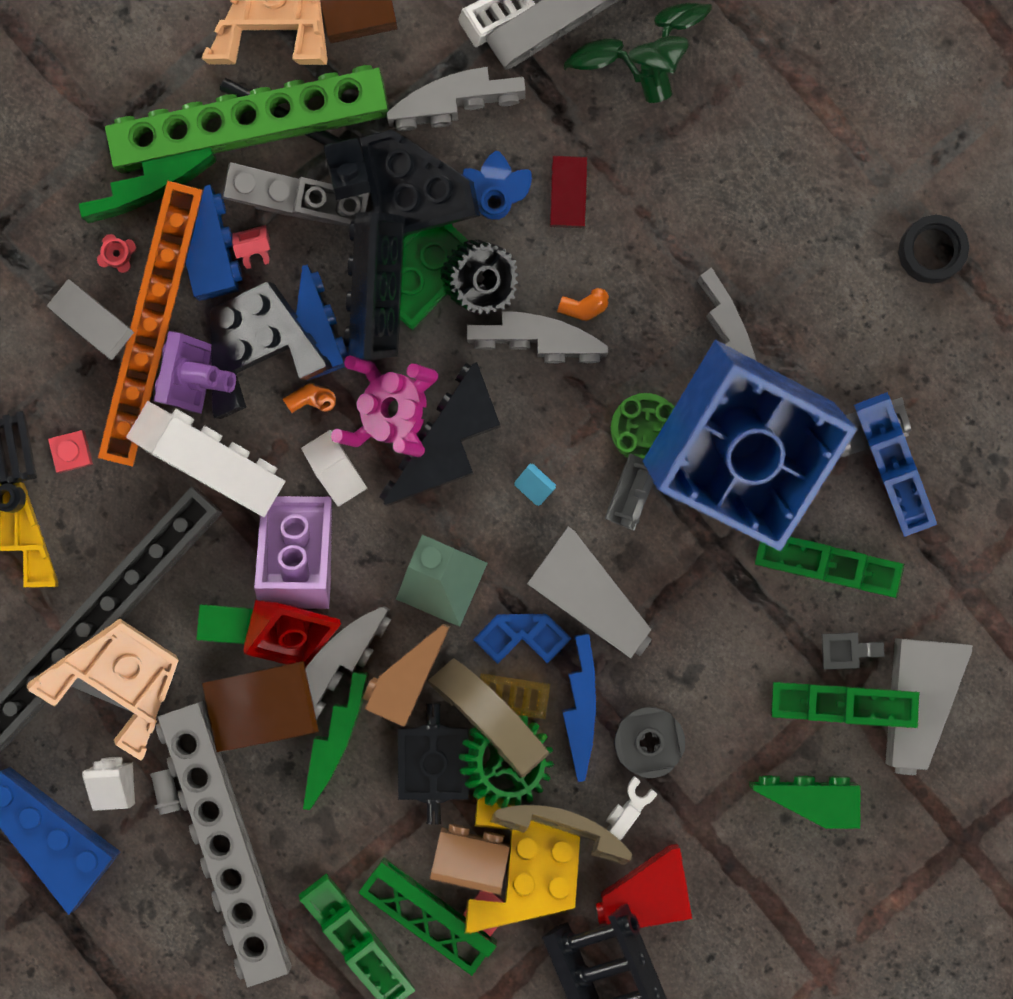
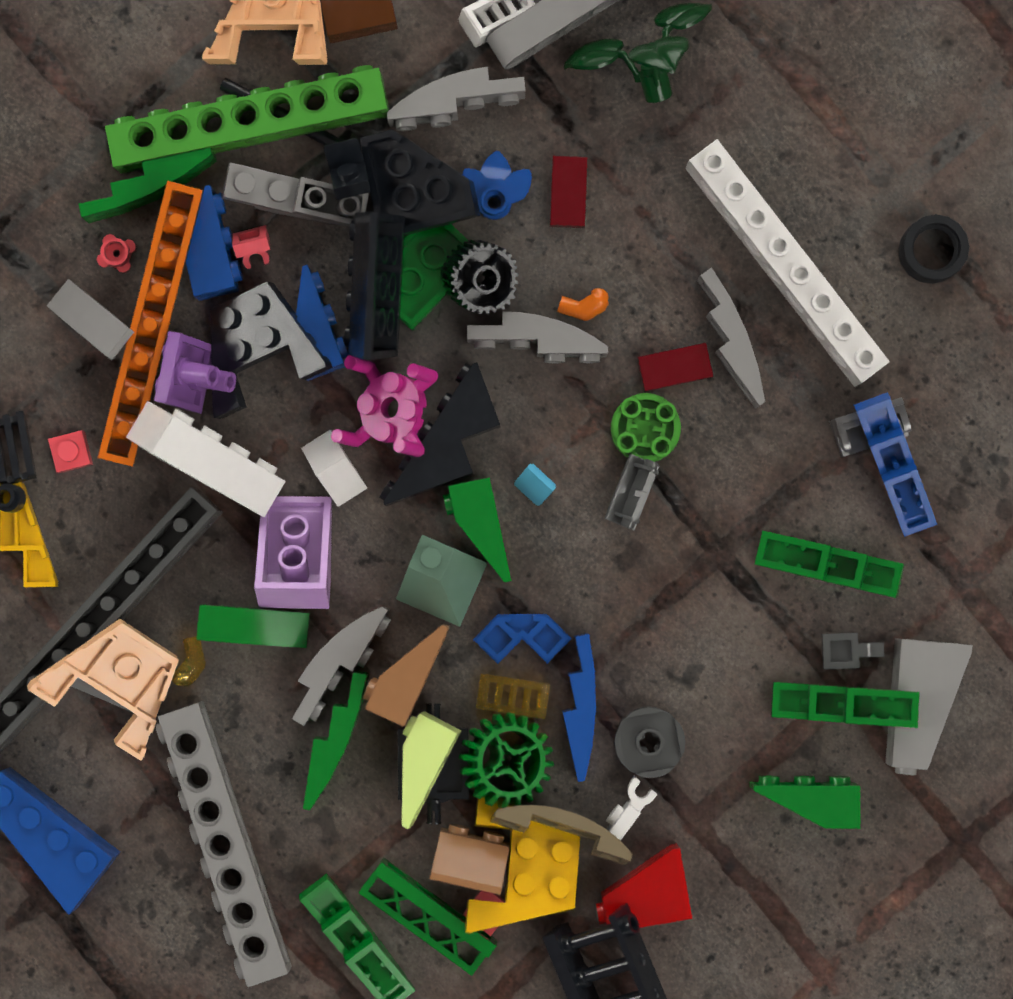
white slope [83,757,135,811] -> none
light grey pin [150,769,180,815] -> none
reddish brown slope [202,661,319,752] -> none
red slope [243,600,341,669] -> none
orange arm [283,383,336,413] -> none
dark tan slope [428,658,549,778] -> none
light grey slope [527,526,652,658] -> none
blue brick [643,340,857,551] -> none
none -> clear yellow arm [172,636,206,686]
none -> yellowish green slope [402,711,461,829]
none -> green slope [443,477,511,582]
none -> dark red tile [637,343,713,392]
none -> white brick [685,139,890,387]

